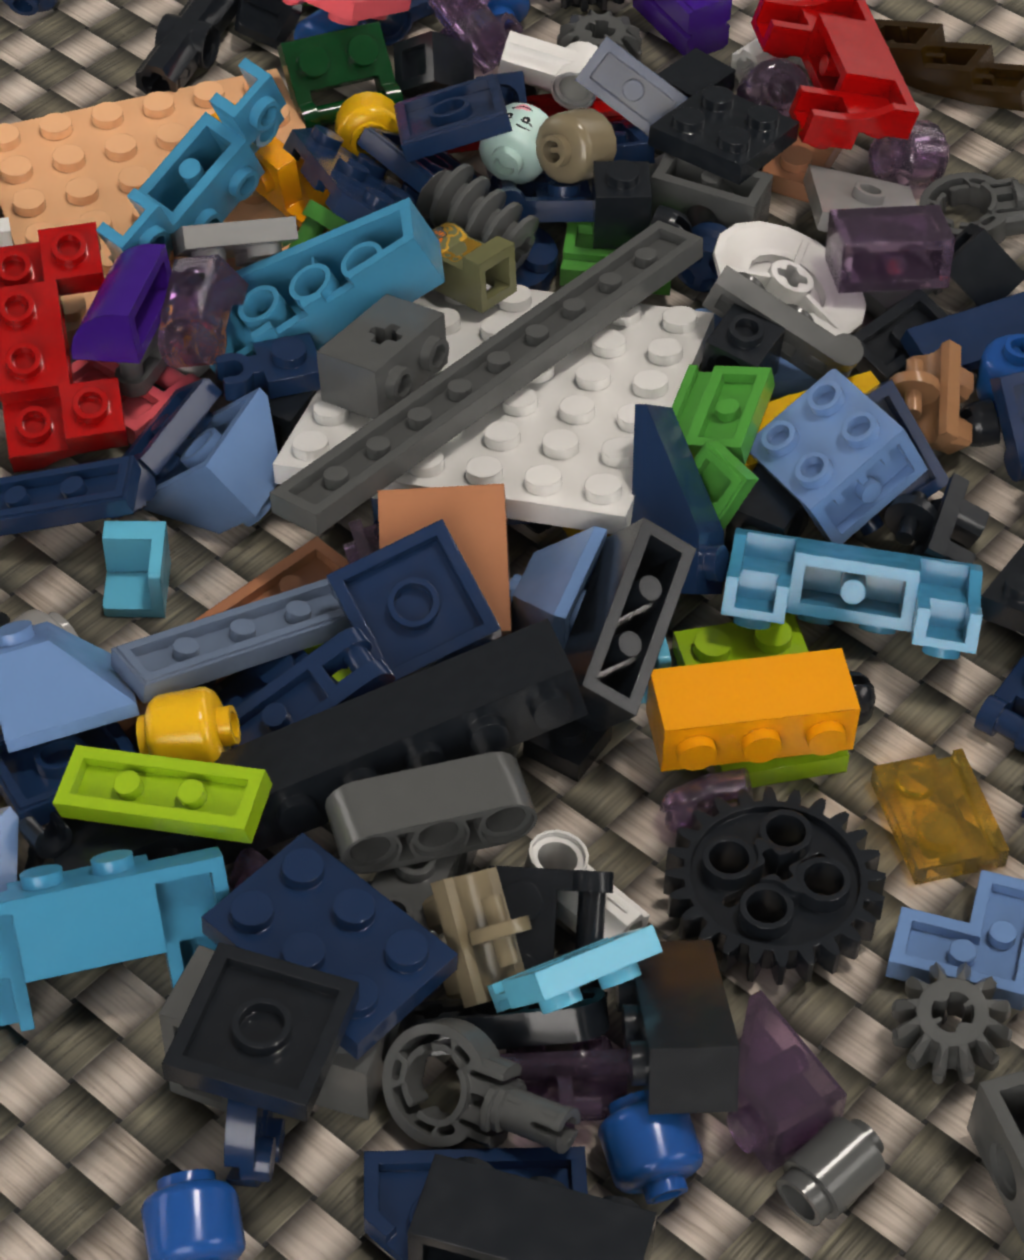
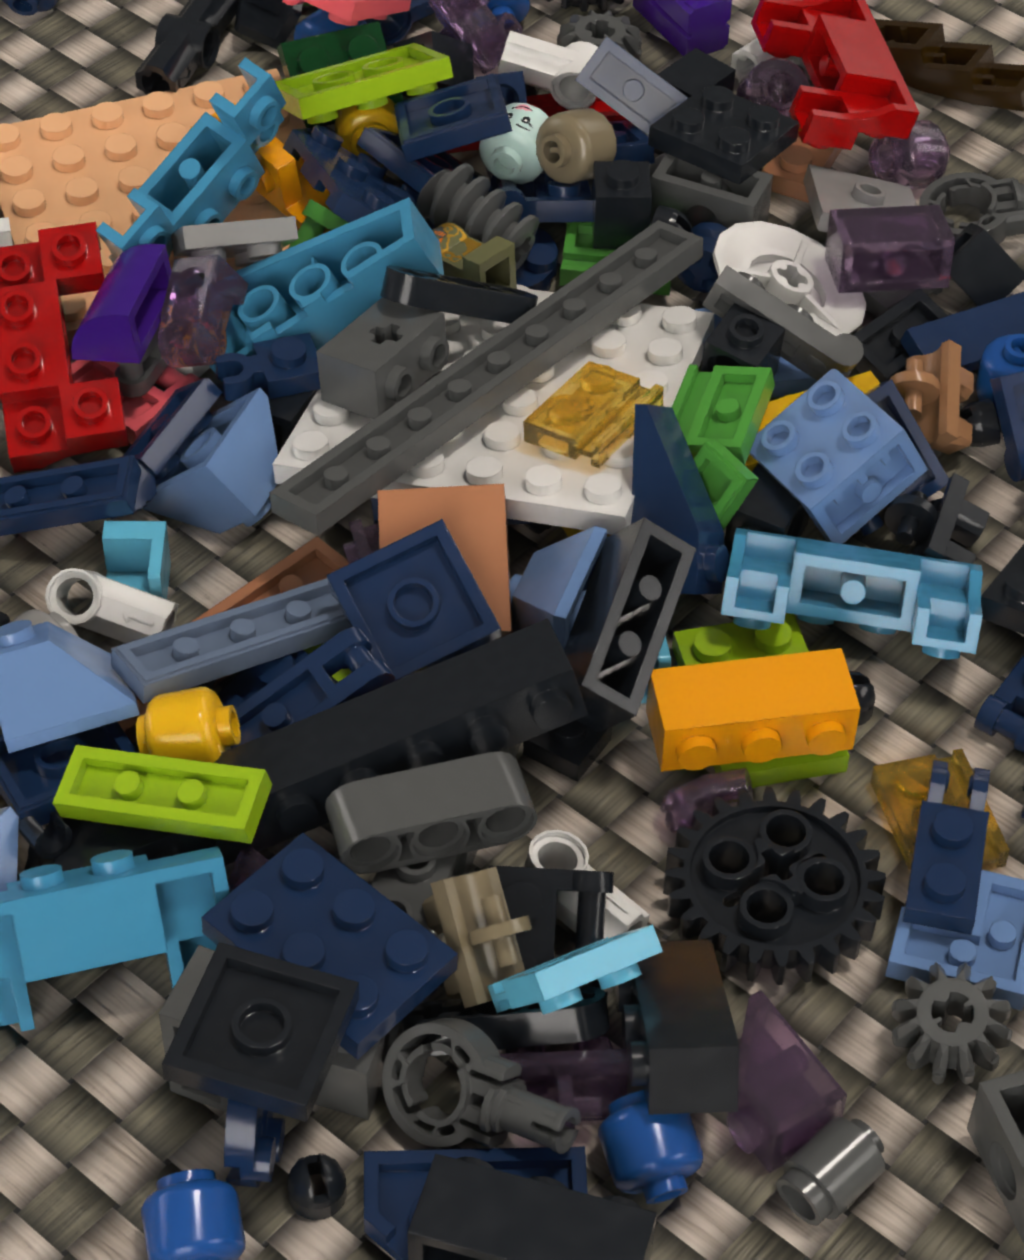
none -> white piece [45,568,179,643]
none -> lime plate [275,43,454,124]
none -> black hinge [287,1153,347,1220]
none -> black beam [380,265,538,323]
none -> clear yellow plate [523,361,663,468]
none -> dark blue hinge [903,760,990,935]

